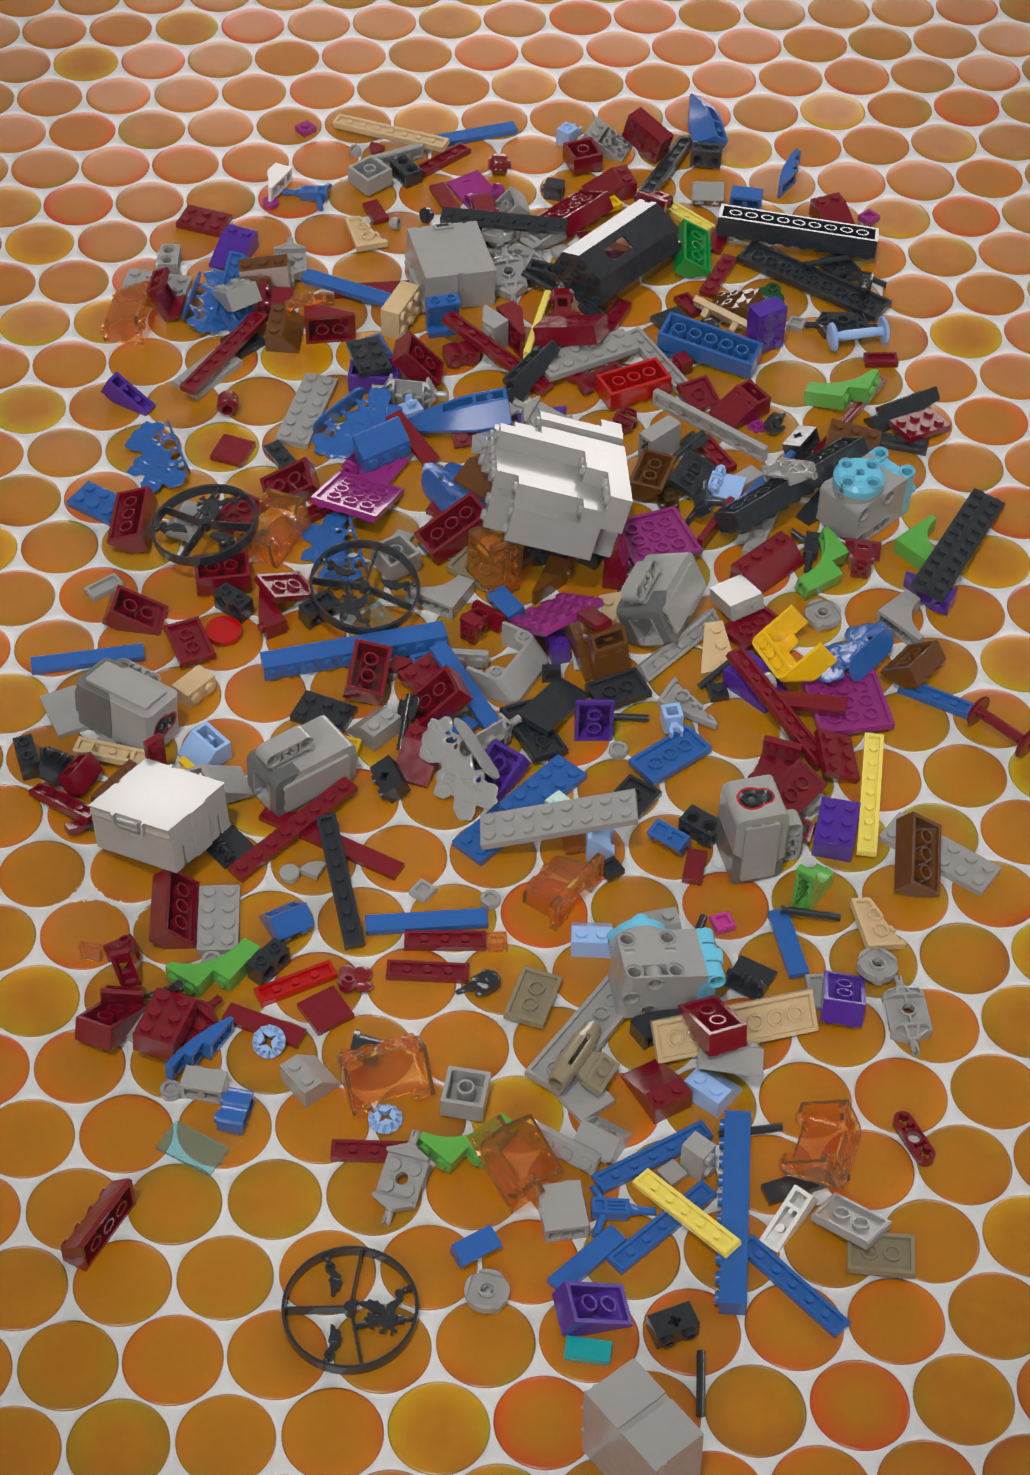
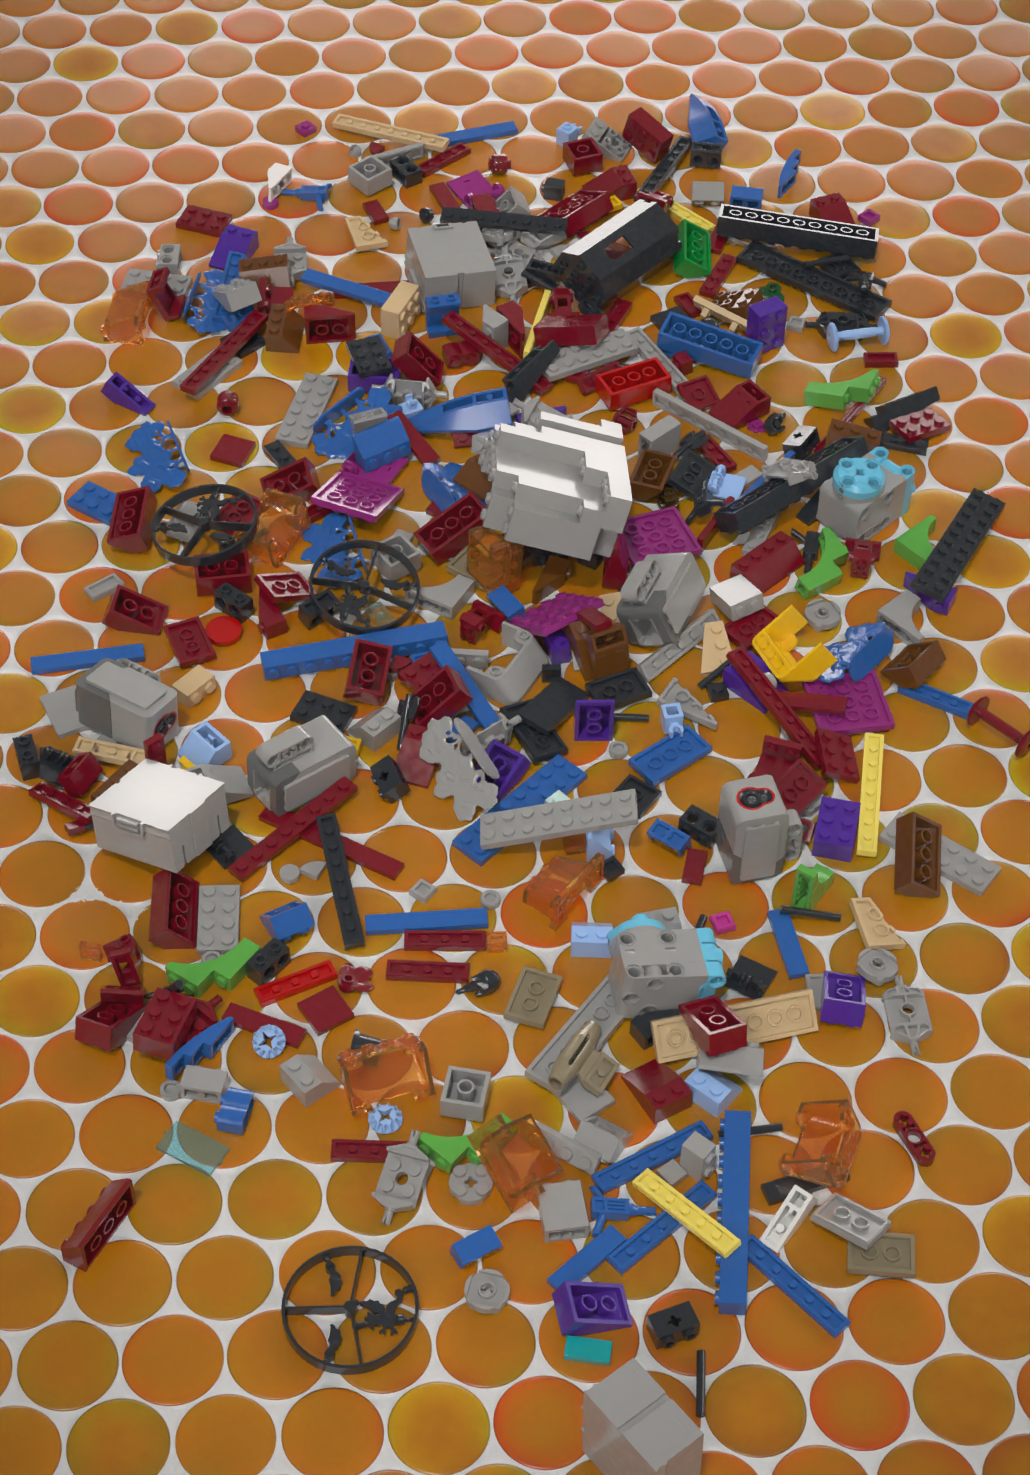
none -> light grey slope [348,407,388,435]
none -> light grey plate [449,1163,493,1206]

